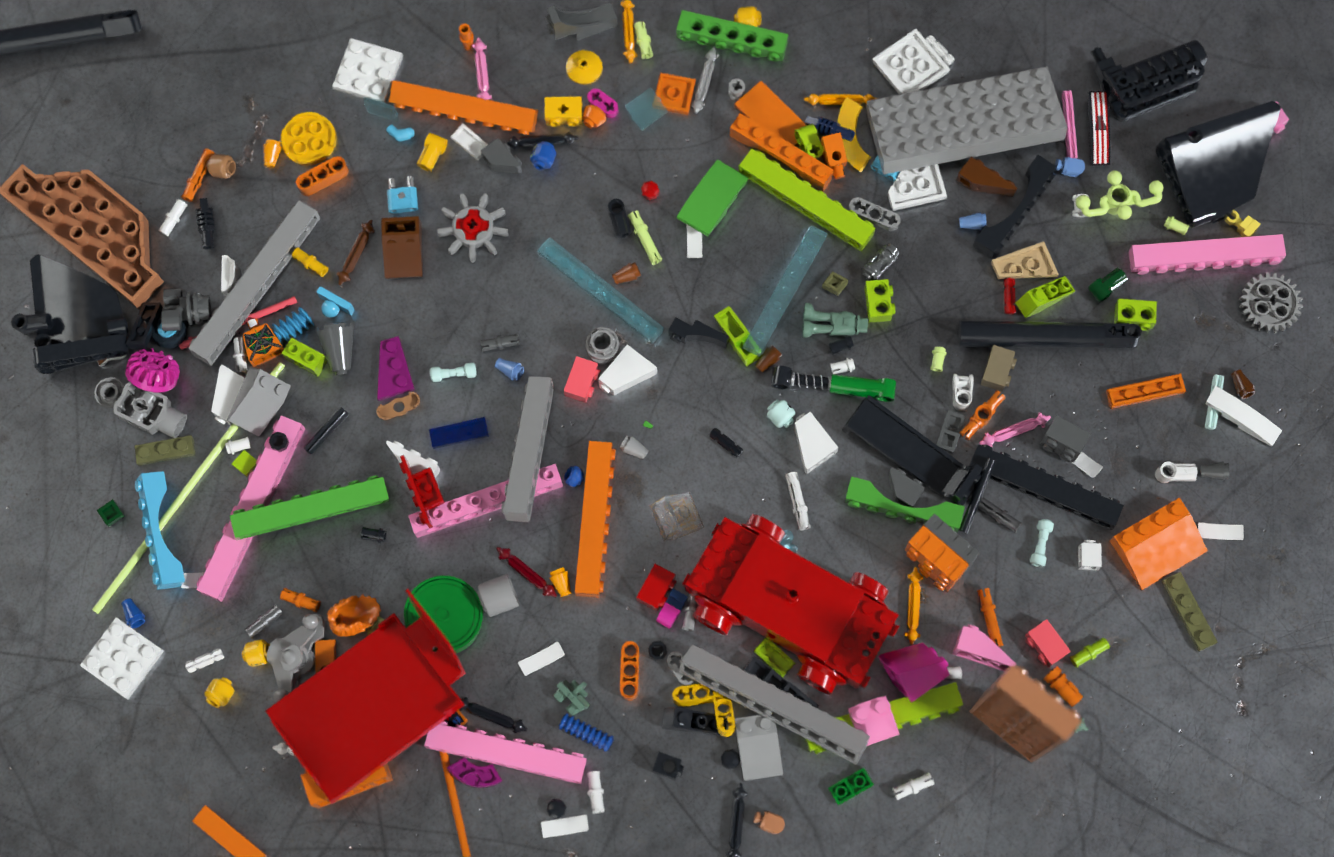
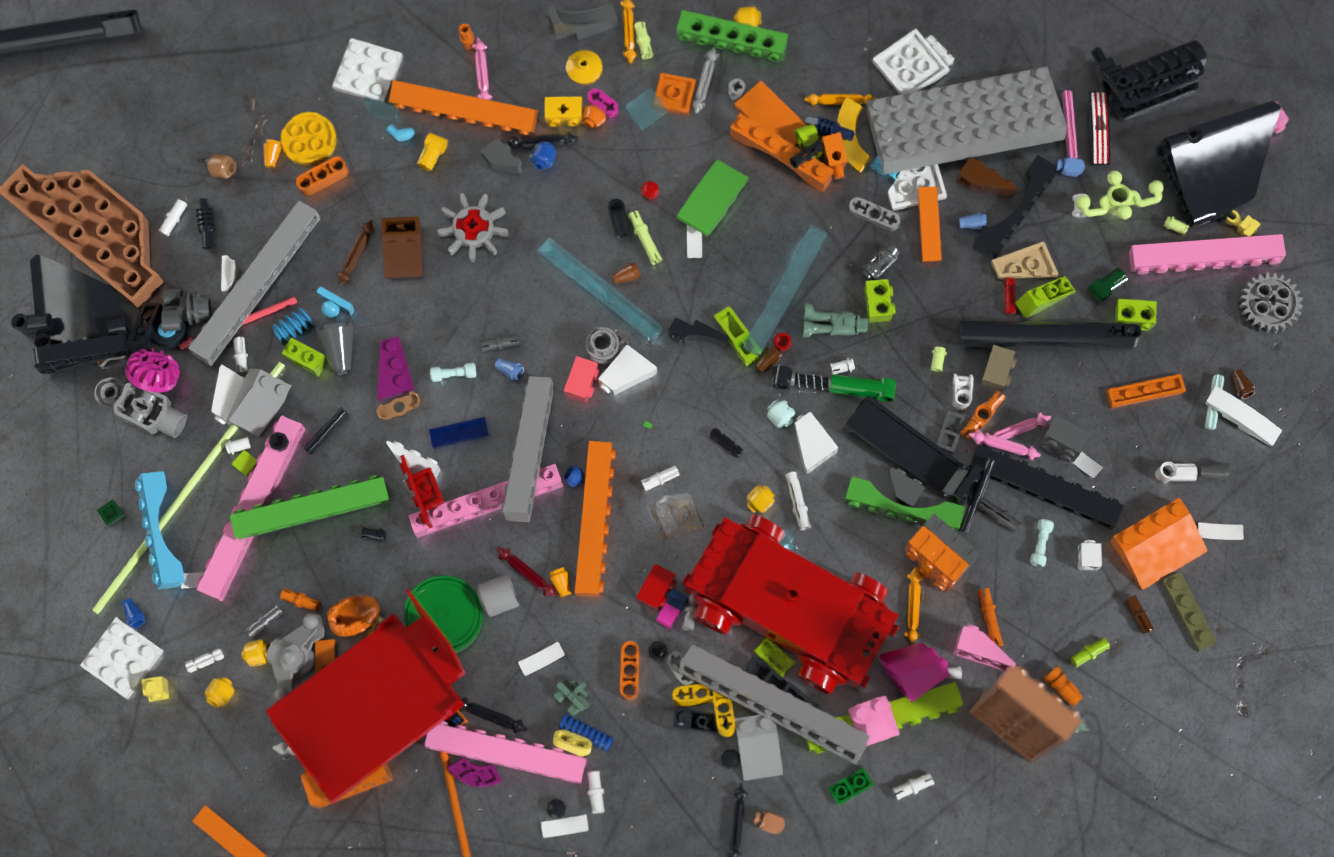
olive plate [135,435,195,466] -> none
orange pin [181,148,215,202] -> none
torso [243,318,284,367] -> none
yellow pin [292,247,328,277] -> none
medium azure piece [387,176,418,213] -> none
white tile [450,123,489,161] -> none
light grey cone [619,435,649,459] -> none
black brick [653,752,684,781] -> none
lime brick [739,148,875,252] -> none
olive tile [822,271,848,296] -> none
black pin [829,335,854,355] -> none
coral brick [1025,619,1071,667] -> none
none -> light yellow brick [142,676,169,702]
none -> light yellow plate [553,730,592,756]
none -> white axle [641,466,680,491]
none -> yellow head [746,485,775,513]
none -> red tile [773,332,792,352]
none -> black pin [789,140,824,168]
none -> orange tile [918,186,942,262]
none -> bright pink wheel [969,430,1041,460]
none -> reddish brown axle [1125,595,1154,634]

